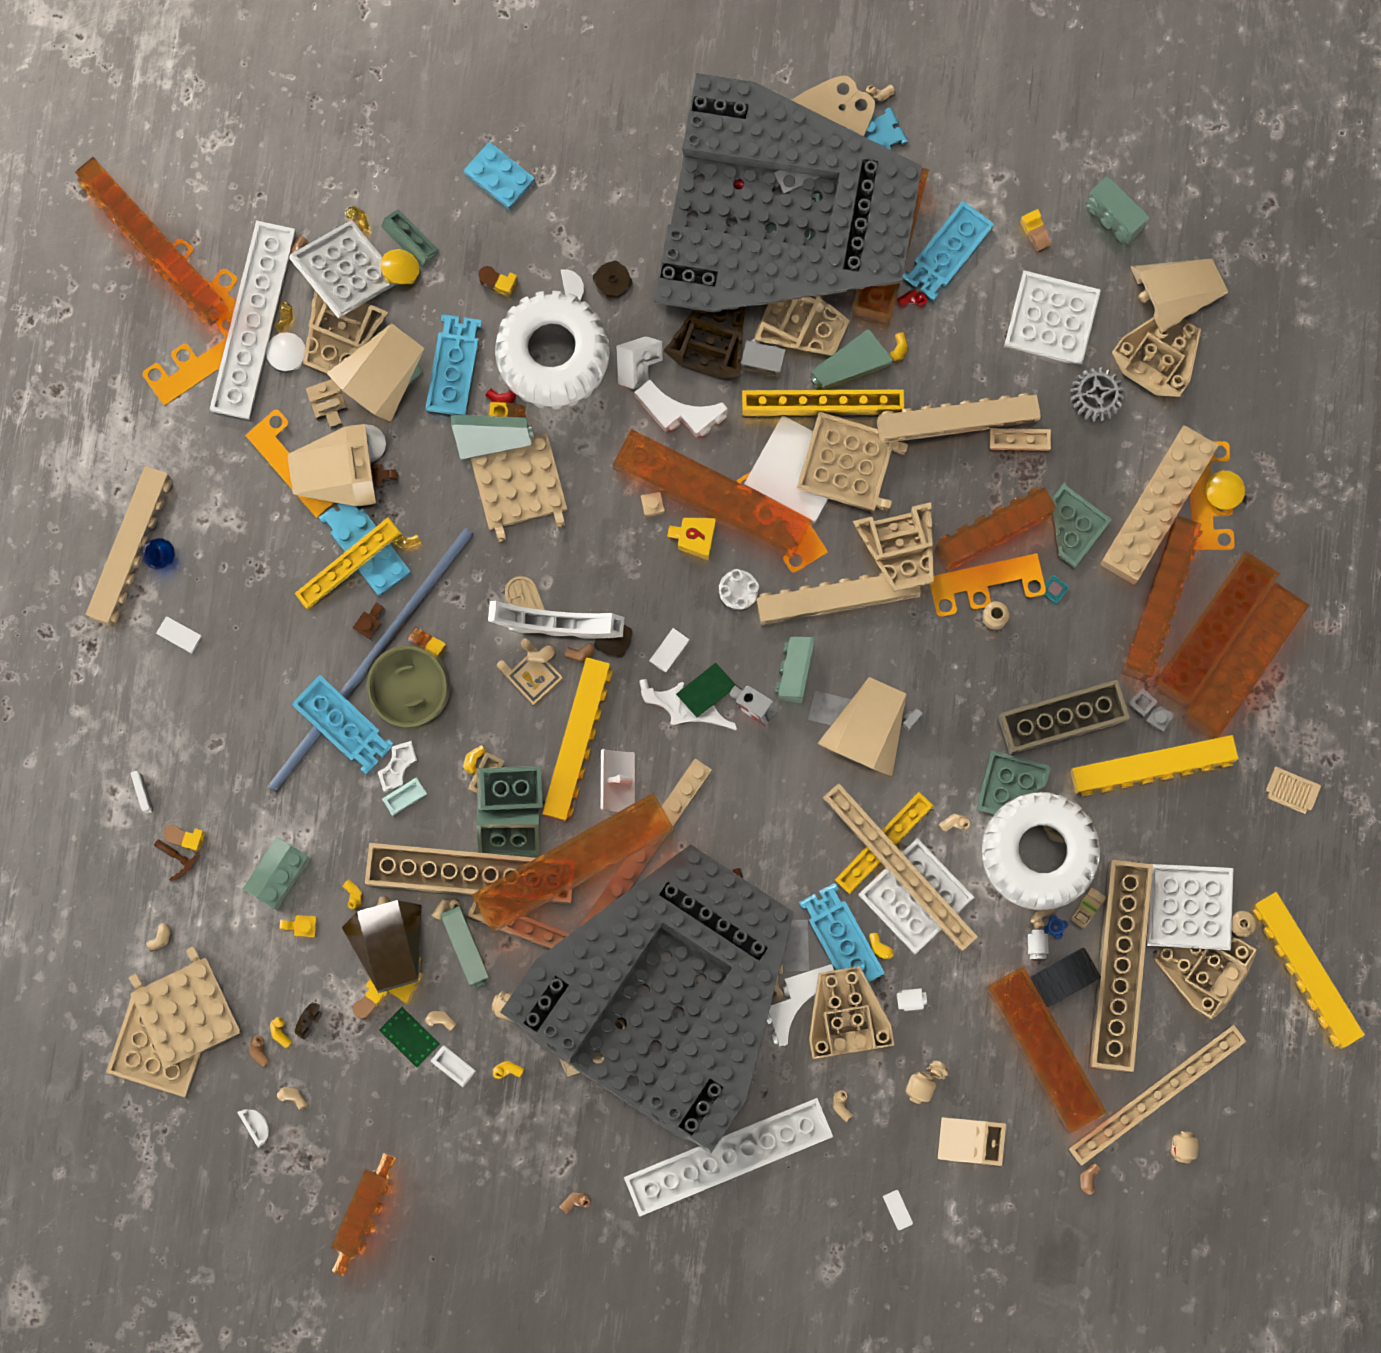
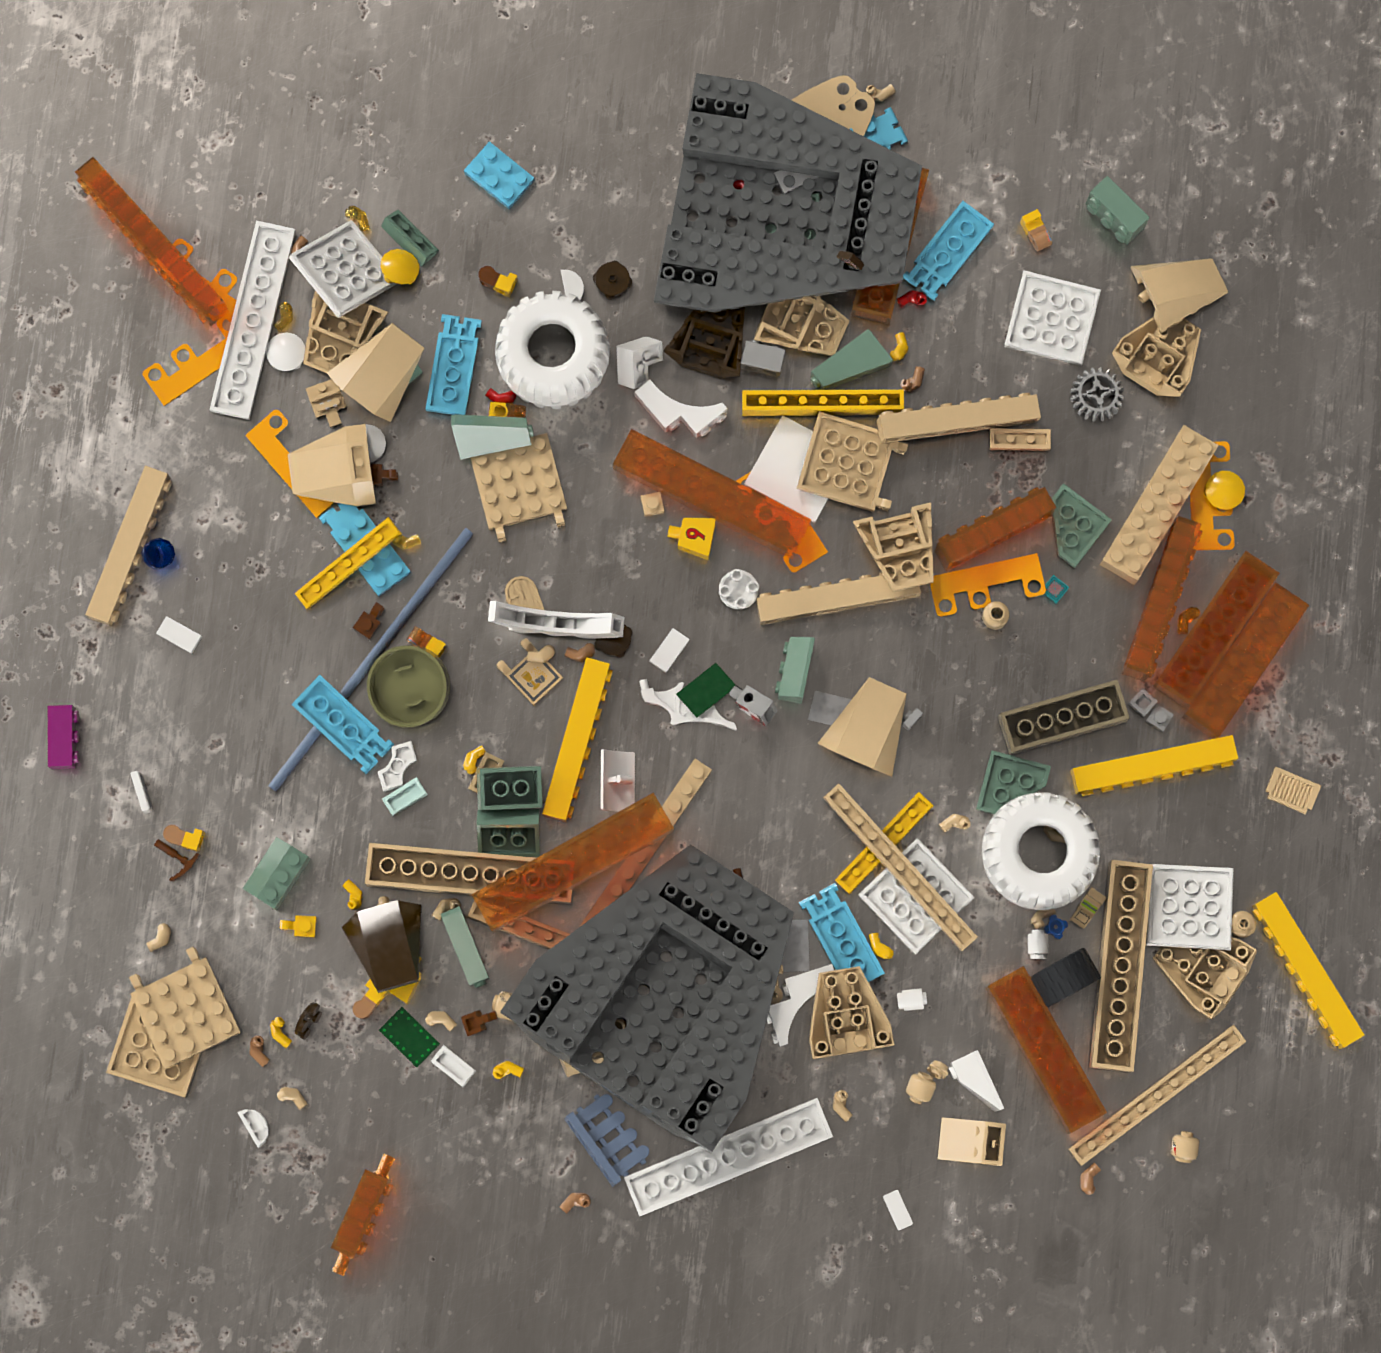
none -> magenta brick [47,705,79,769]
none -> reddish brown plate [461,1010,498,1036]
none -> sand blue fence [564,1094,649,1187]
none -> dark brown tile [837,251,865,270]
none -> medium nougat arm [901,366,925,392]
none -> white slope [948,1050,1004,1112]
none -> clear yellow arm [1178,607,1200,634]

